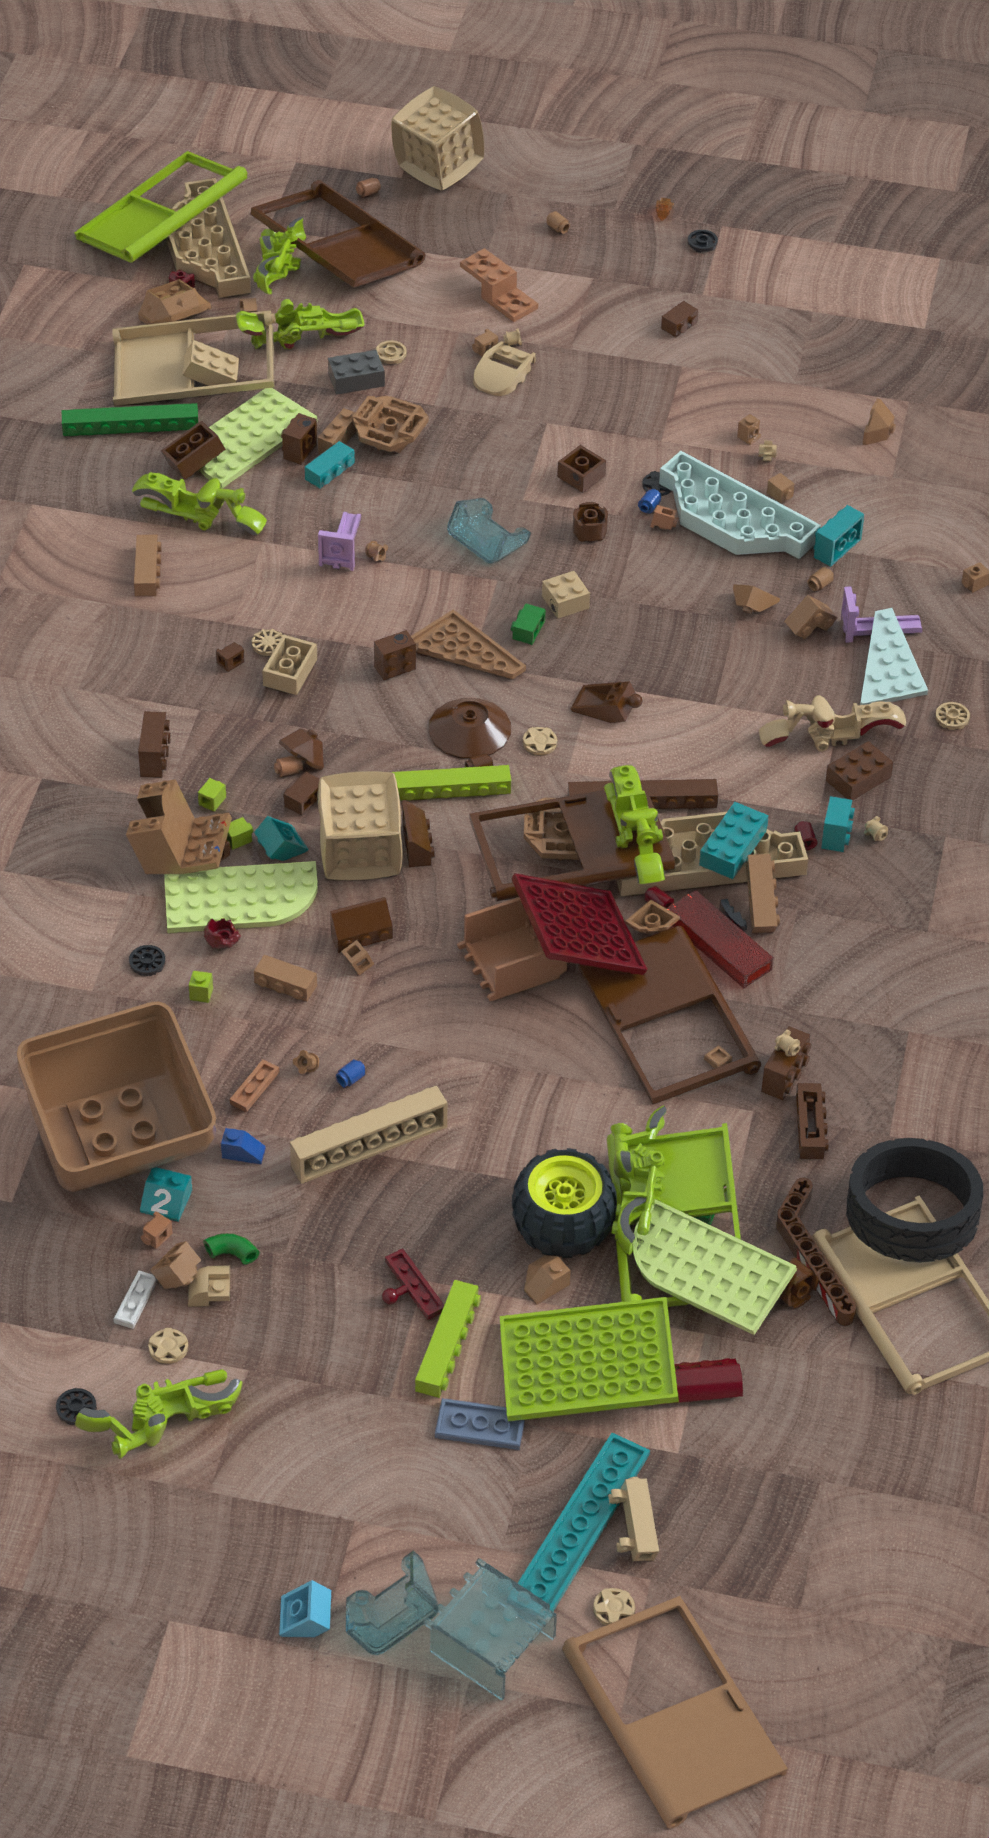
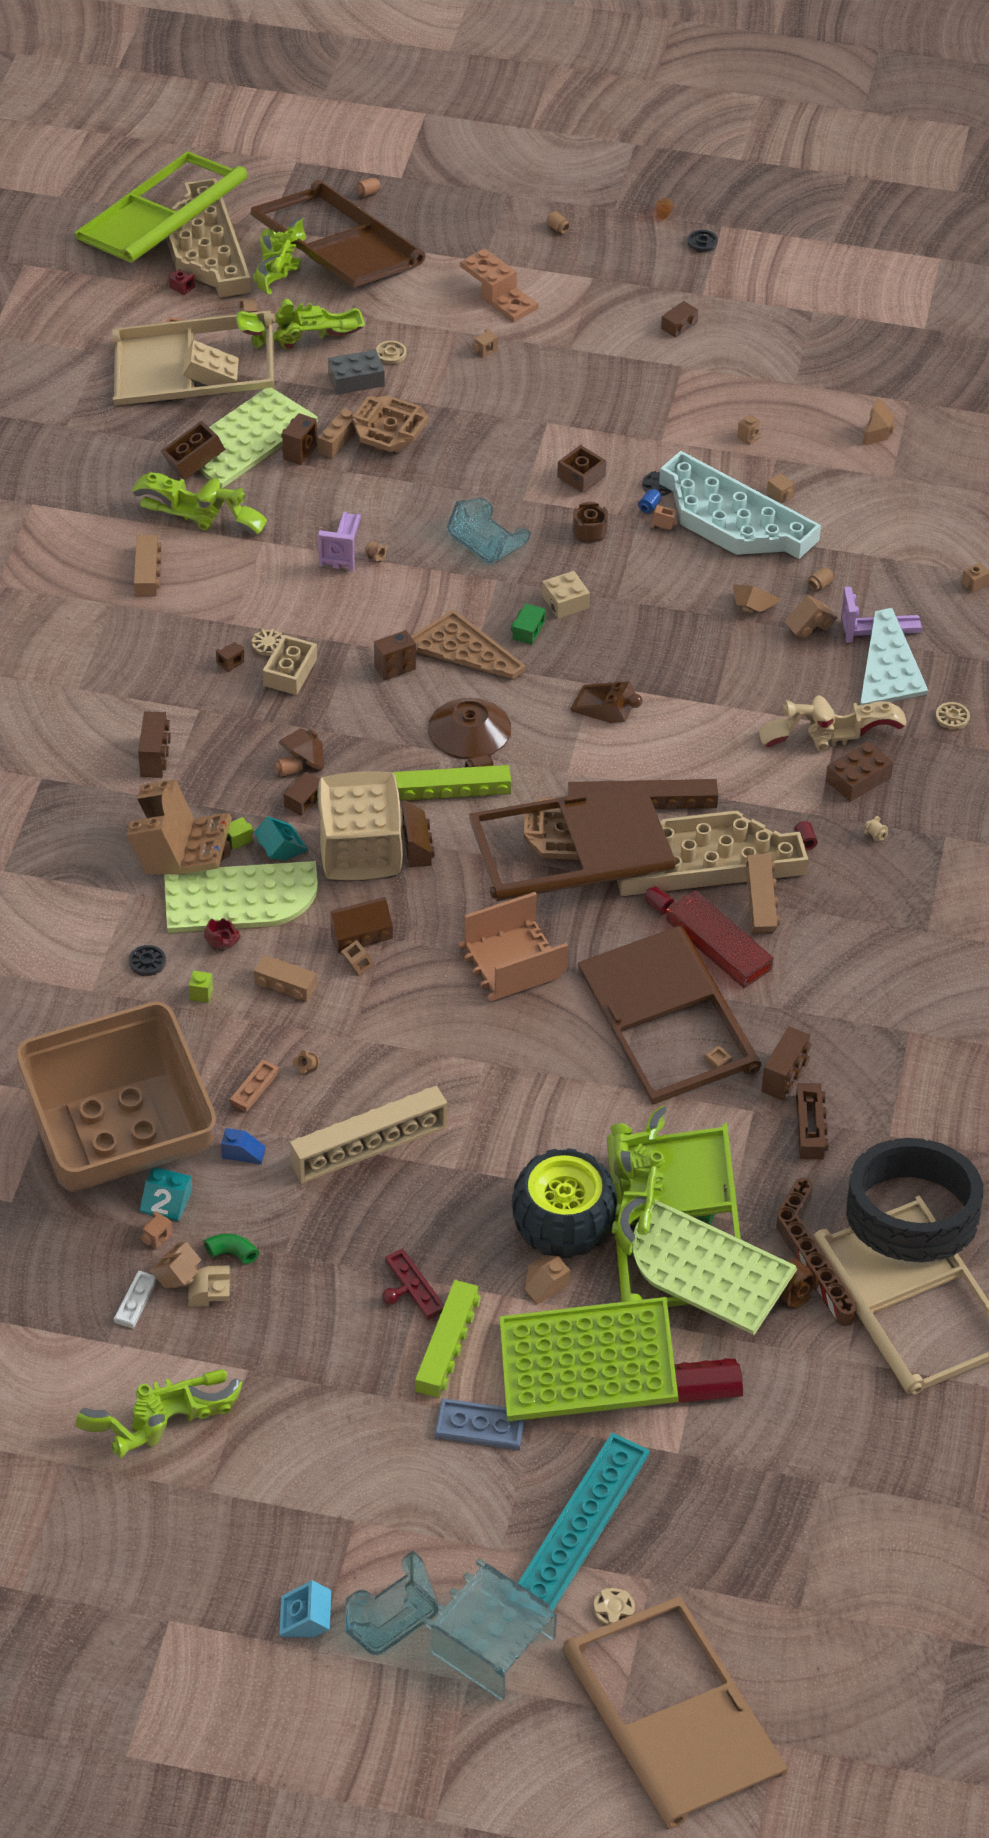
black wheel [56,1388,97,1425] -> none
green brick [61,403,199,436] -> none
medium nougat piece [138,279,212,325] -> none
tan wheel [149,1328,188,1364] -> none
lime brick [198,778,226,812] -> none
teal brick [305,441,355,489] -> none
blue brick [335,1059,365,1087] -> none
tan piece [391,86,484,190] -> none
tan slope [473,341,536,396] -> none
tan brick [503,328,522,346] -> none
dark red plate [511,873,647,975] -> none
tan wheel [523,727,557,755] -> none
lime piece [604,765,665,884] -> none
tan brick [608,1477,659,1561] -> none
medium nougat slope [625,900,680,935] -> none
teal brick [699,802,769,879] -> none
black slope [719,899,747,939] -> none
tan gear [759,440,777,461] -> none
tan brick [775,1030,800,1057] -> none
teal brick [814,505,865,567] -> none
teal brick [821,796,855,852] -> none

